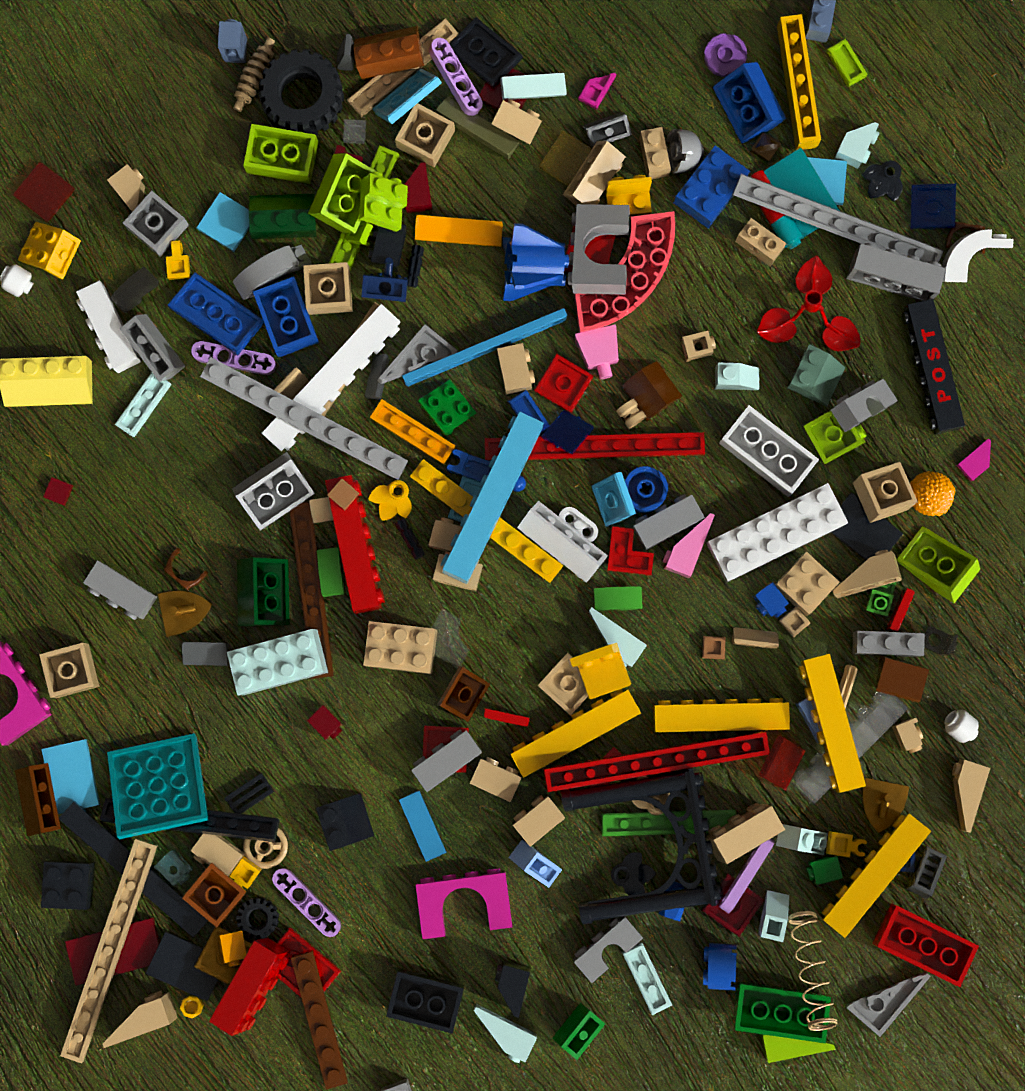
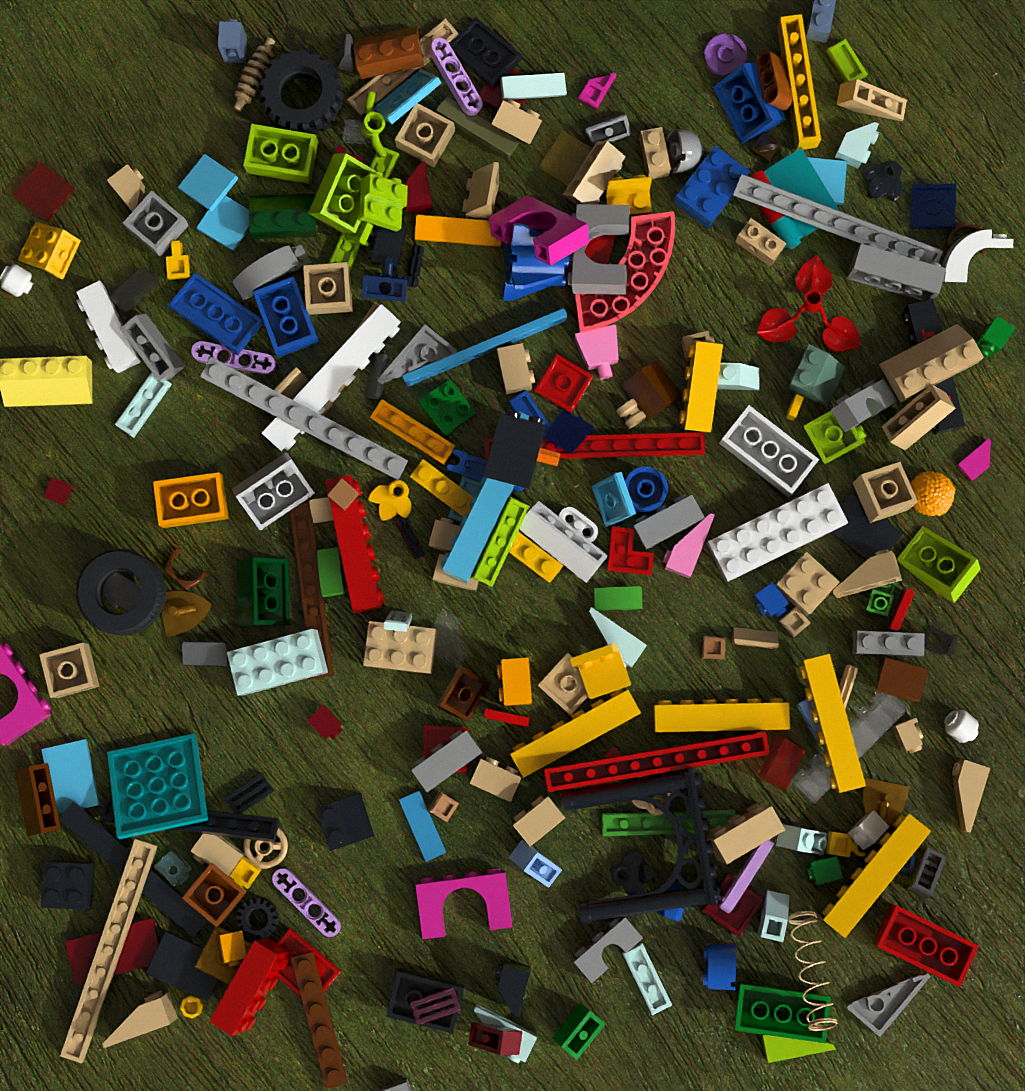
none -> black tyre [76,549,167,636]
none -> light orange brick [153,472,229,528]
none -> medium azure tile [178,154,239,212]
none -> lime piece [360,92,387,159]
none -> light aqua tile [384,610,413,632]
none -> clear pink tile [410,988,461,1025]
none -> medium nougat tile [427,791,459,822]
none -> tan slope [462,162,499,221]
none -> dark red slope [468,1022,523,1055]
none -> lime tile [471,497,530,587]
none -> black piece [484,410,561,489]
none -> dark pink arch [489,195,589,266]
none -> light orange brick [497,658,532,706]
none -> yellow brick [679,340,723,432]
none -> dark orange beam [756,50,793,110]
none -> yellow tile [785,395,804,421]
none -> tan slope [837,79,907,121]
none -> white brick [848,810,889,850]
none -> tan slope [879,324,984,403]
none -> tan brick [882,384,956,450]
none -> green brick [975,316,1016,358]

